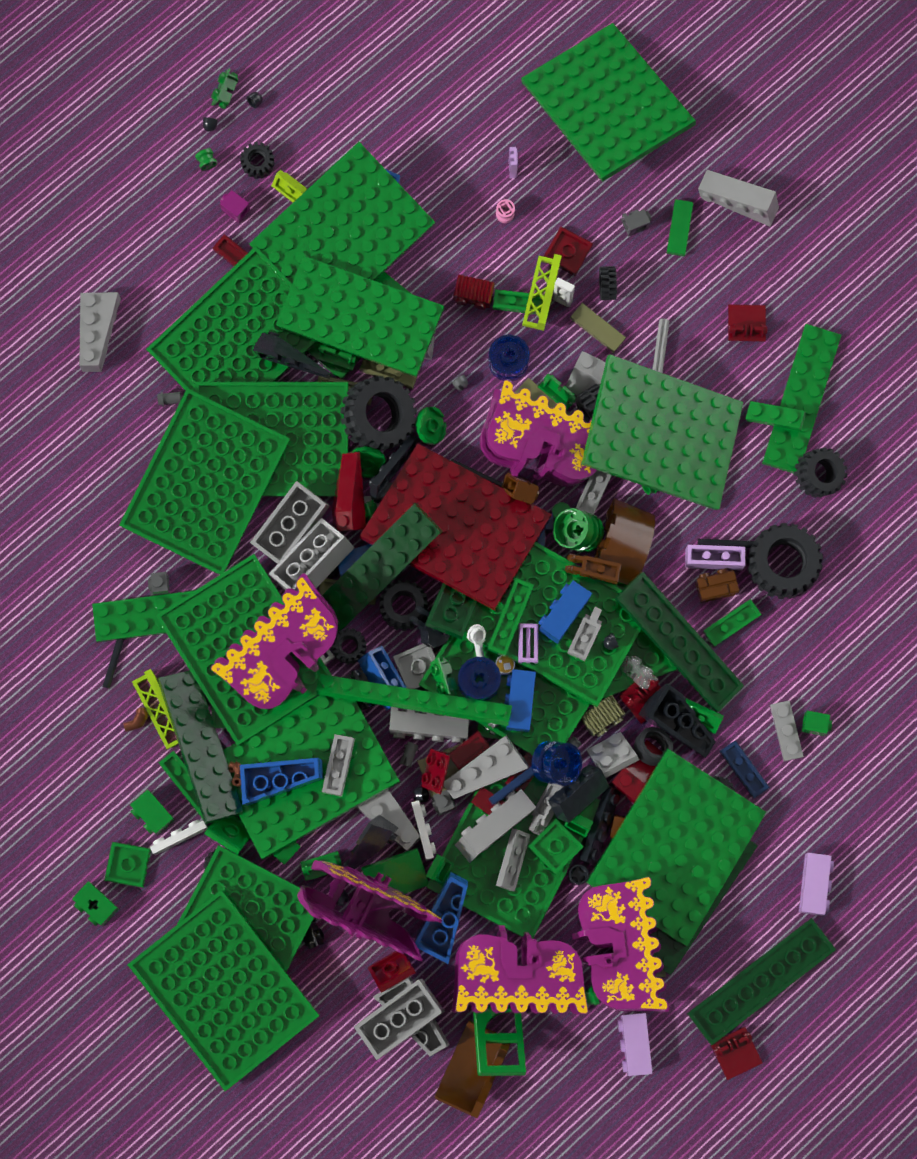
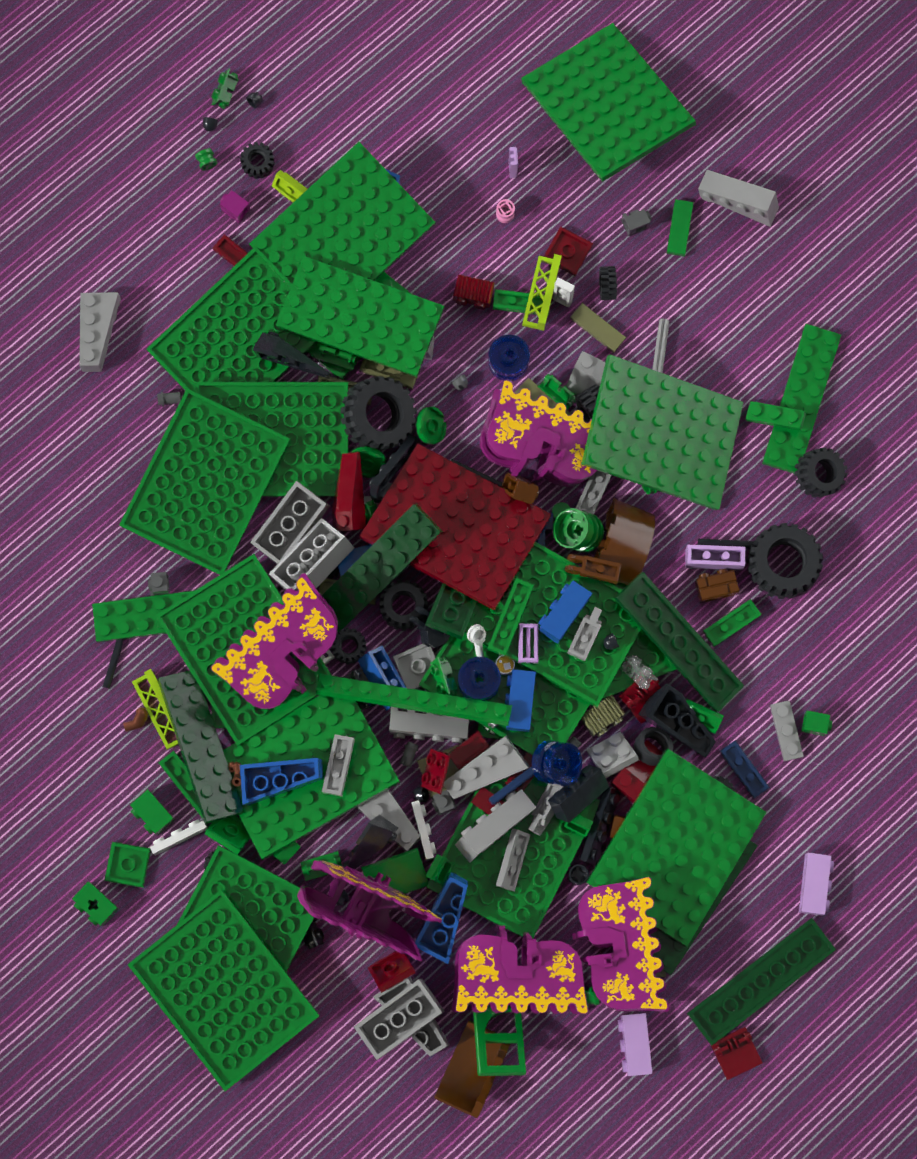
green plate [528,819,584,875] -> none
dark red hinge [728,304,767,342] -> none

